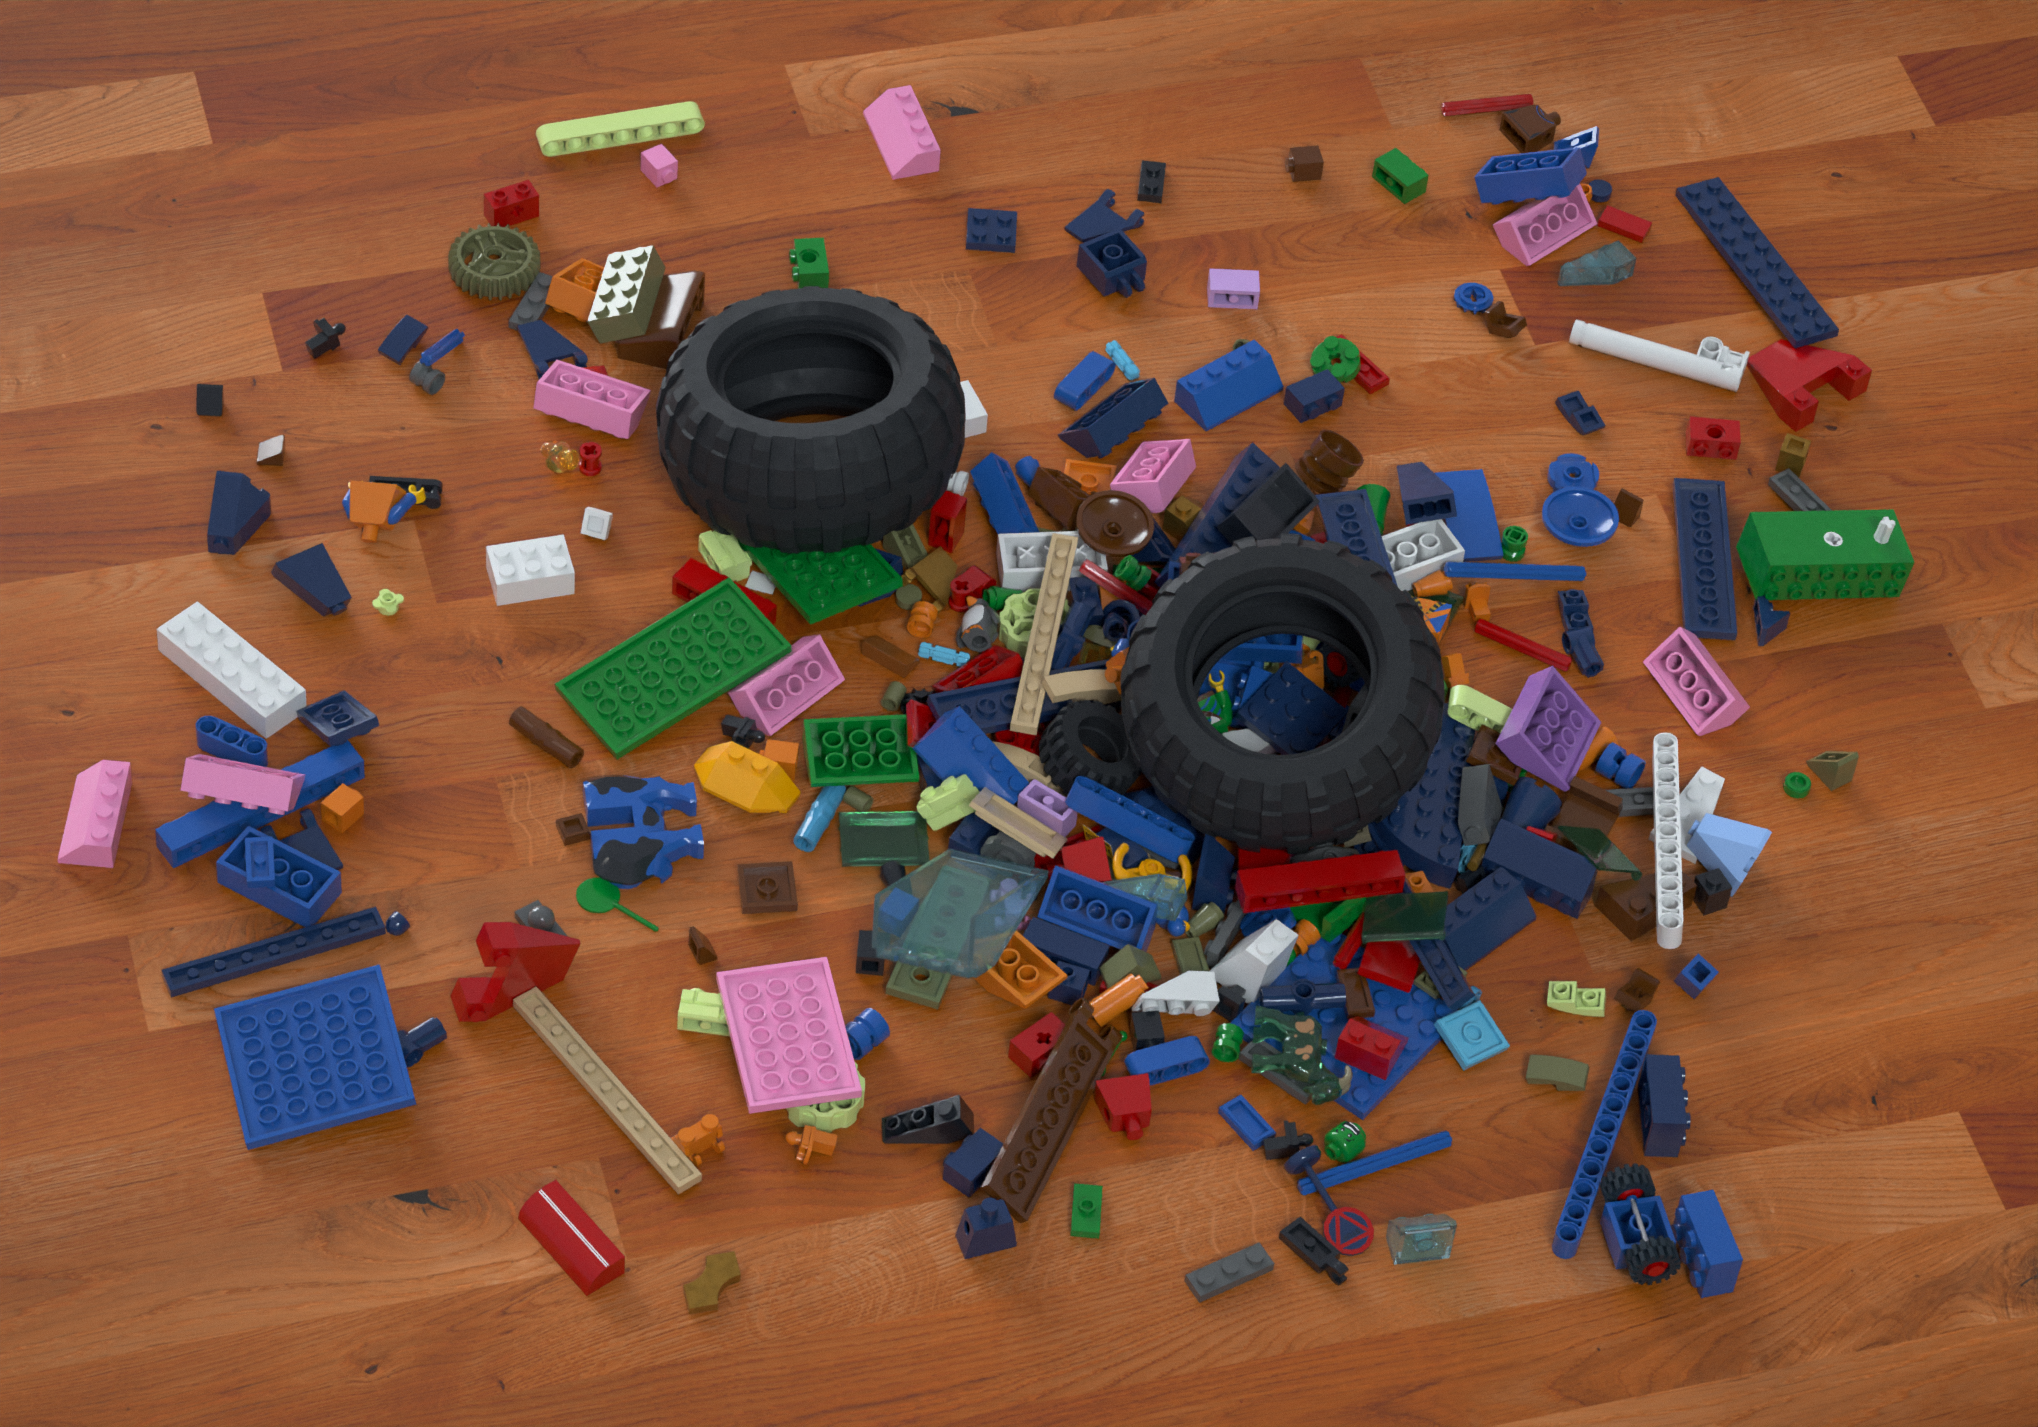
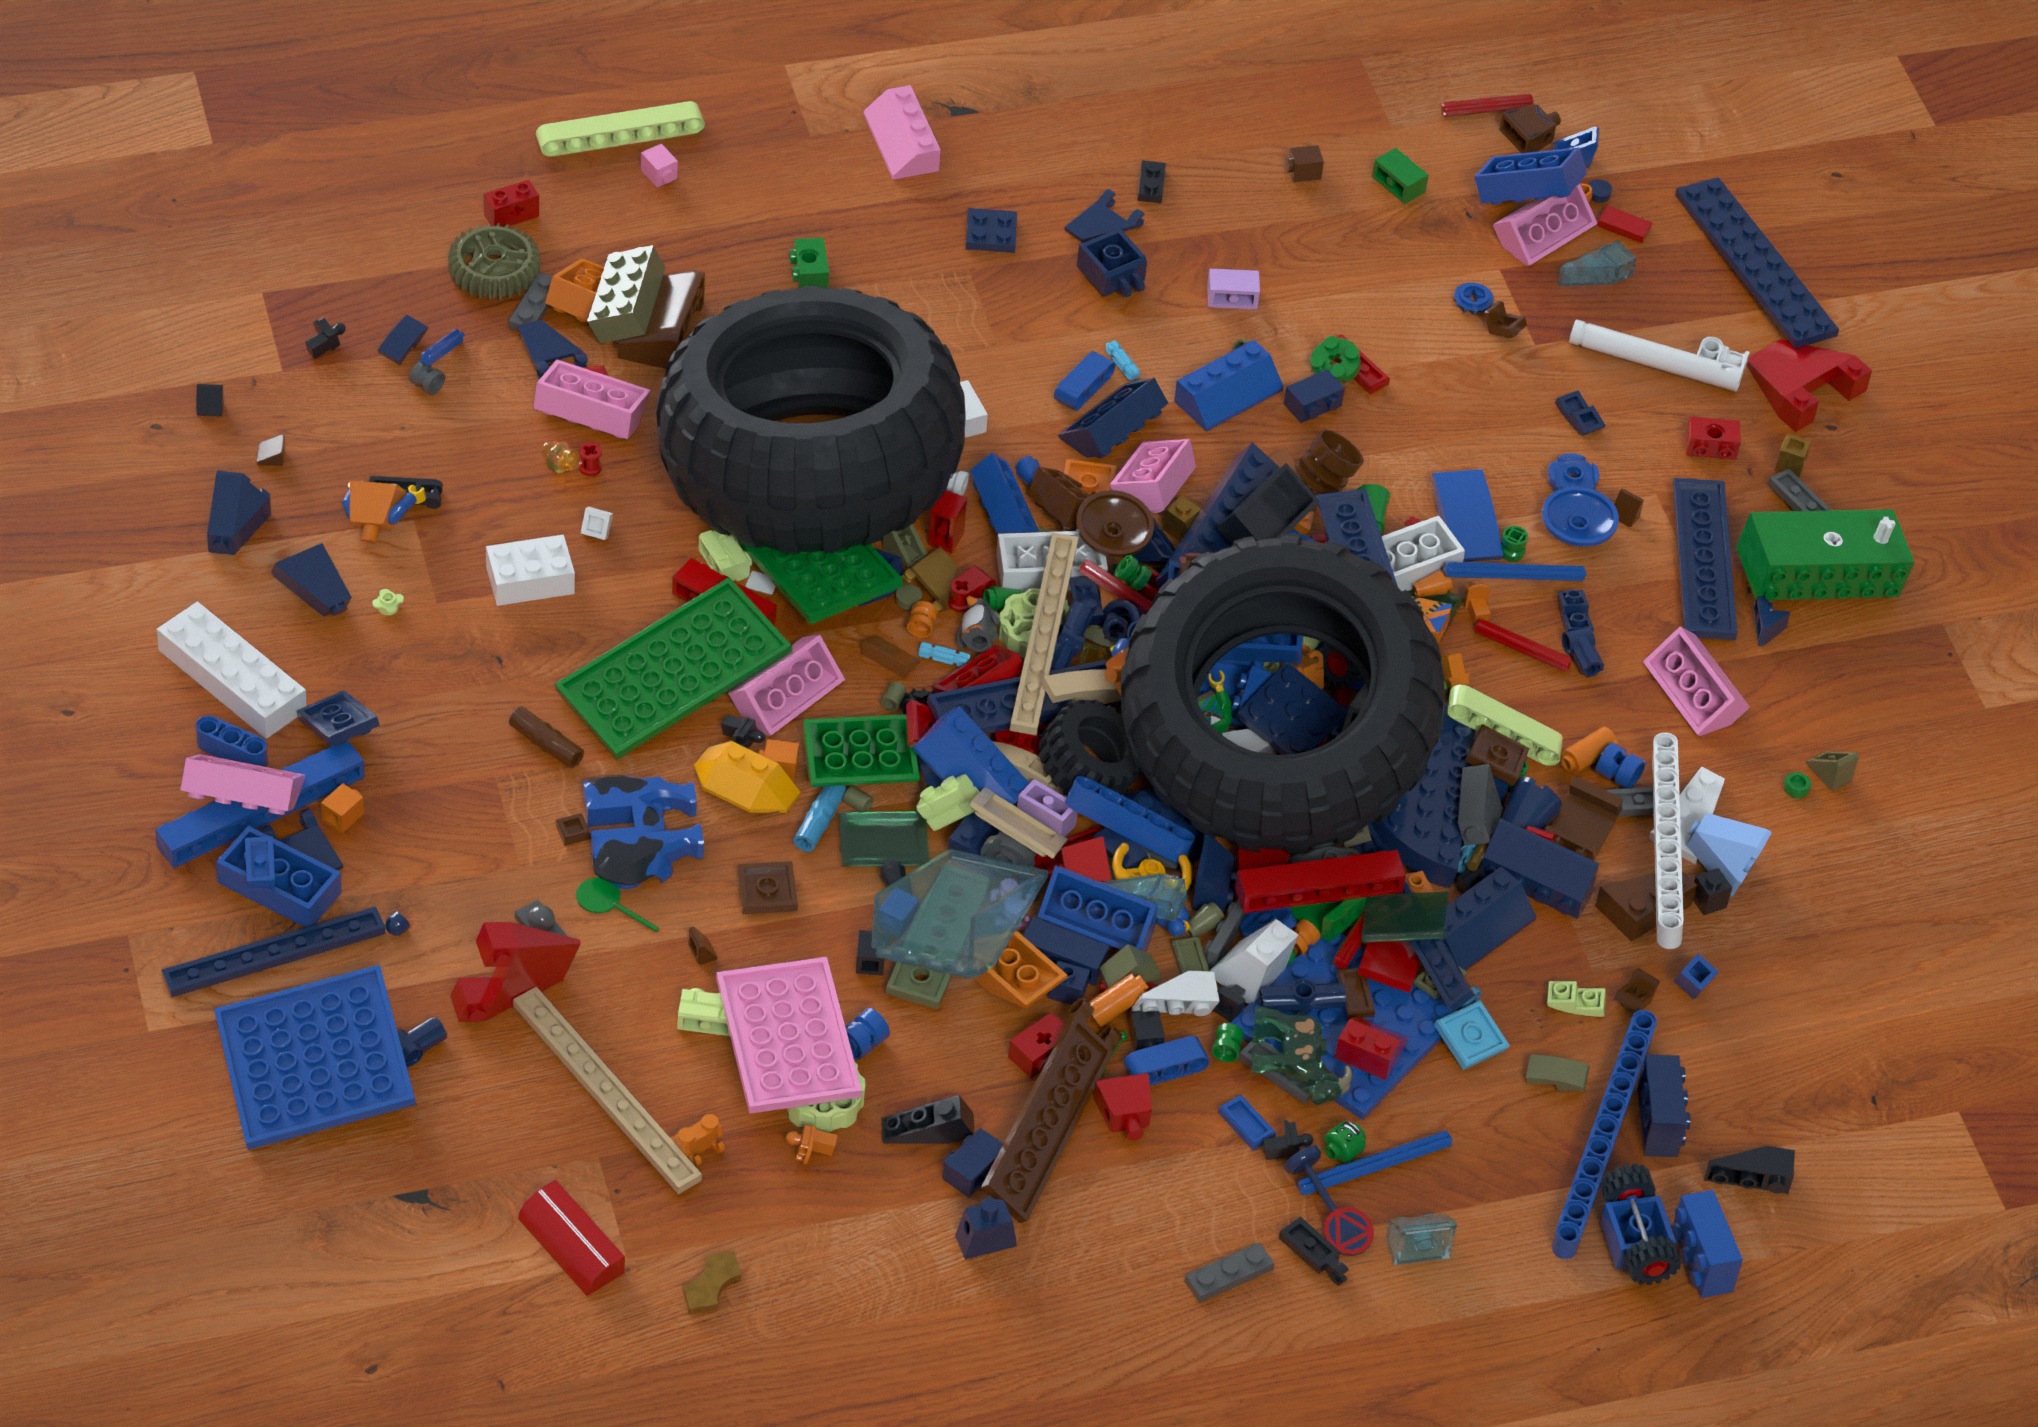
bright pink slope [58,760,132,868] -> none
green plate [1070,1183,1103,1239] -> none
yellow sticker [1082,824,1113,859] -> none
dark blue slope [1397,462,1457,525] -> none
medium lavender slope [1496,666,1601,792] -> none
clear green piece [1558,826,1642,880] -> none
none -> black slope [1704,1146,1795,1194]

